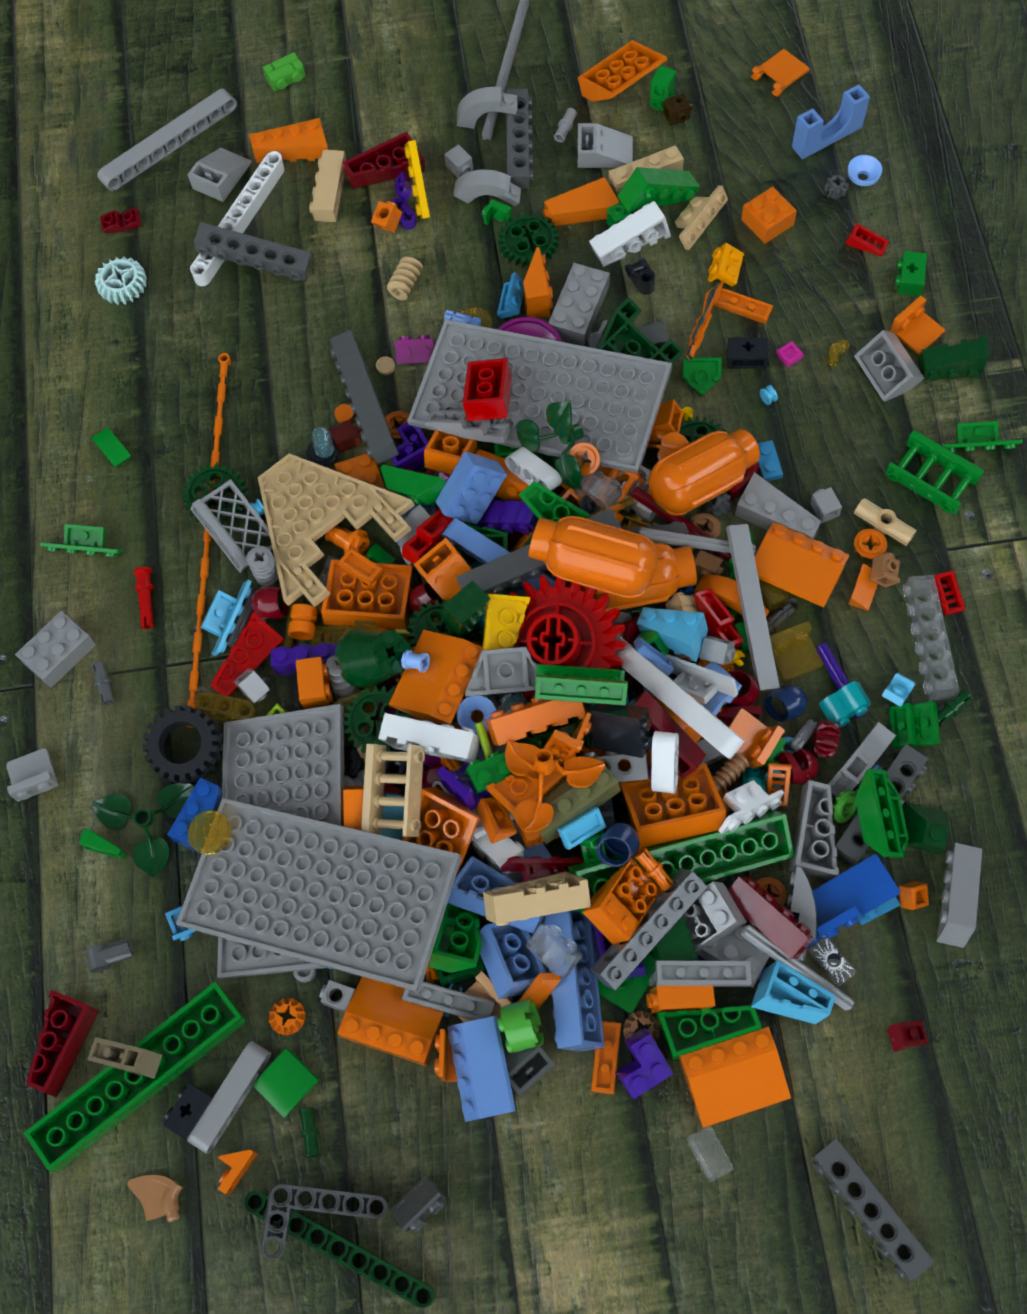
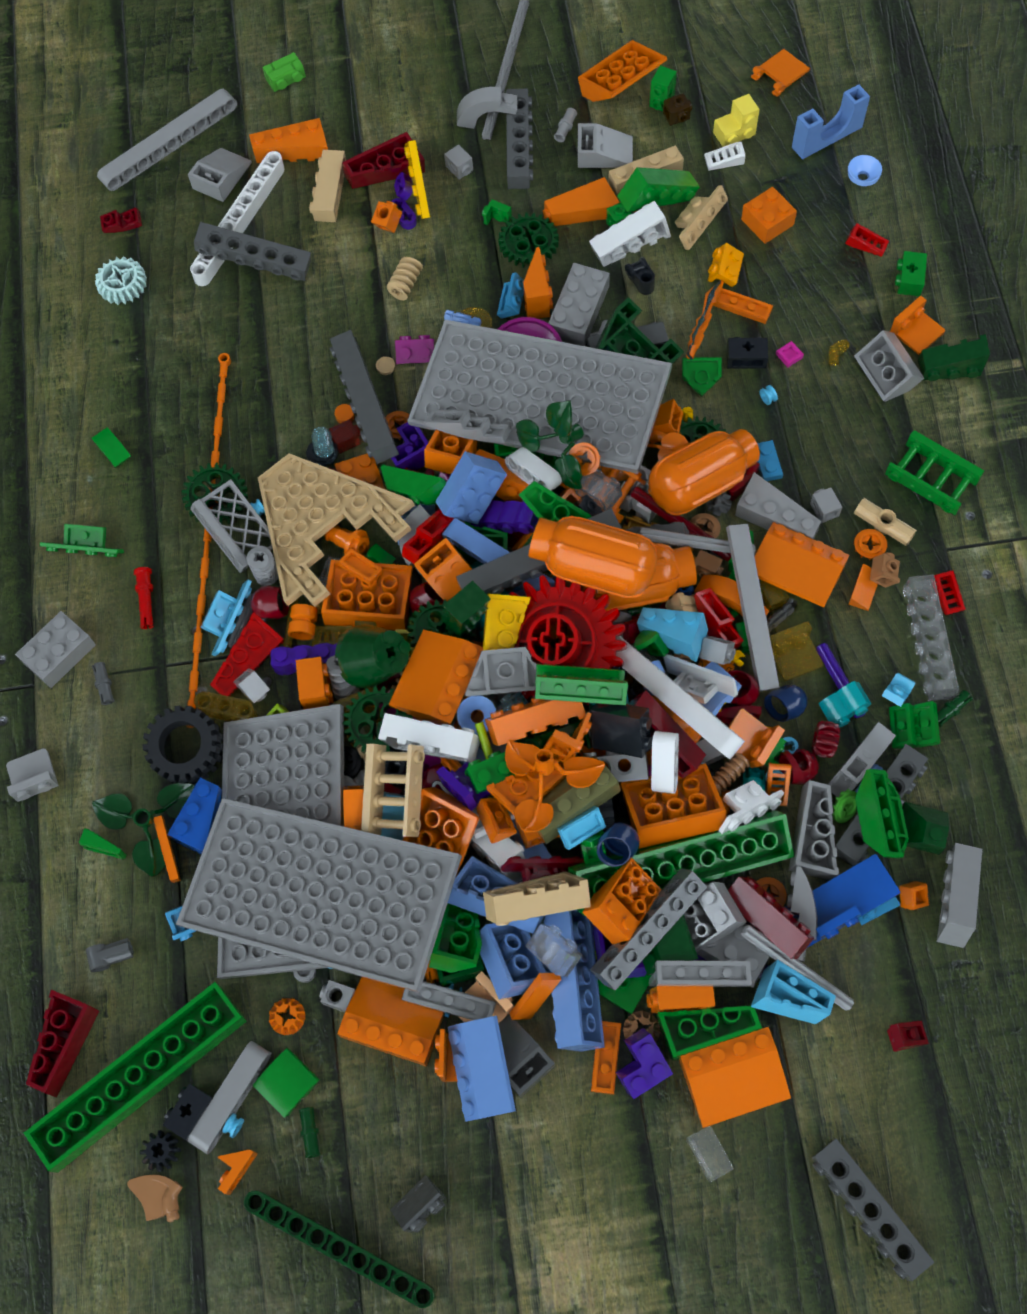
dark tan slope [87,1037,162,1078] -> none
clear yellow tile [188,810,232,855] -> none
dark grey beam [260,1184,388,1259] -> none
light blue bush [401,650,430,672] -> none
light grey arch [453,170,521,207] -> none
red brick [463,358,512,422] -> none
bright green brick [498,999,544,1053] -> none
clear yellow bar [588,497,634,518] -> none
medium blue tile [634,637,673,676] -> none
orange pin [634,847,673,891] -> none
light grey axle [790,719,817,752] -> none
tile [808,937,857,988] -> none
dark grey gear [824,175,849,199] -> none
green bracket [941,421,1023,452] -> none
none -> black gear [140,1130,181,1172]
none -> orange tile [153,815,181,883]
none -> medium azure bush [222,1113,244,1138]
none -> white slope [704,142,745,171]
none -> light yellow brick [713,94,760,147]

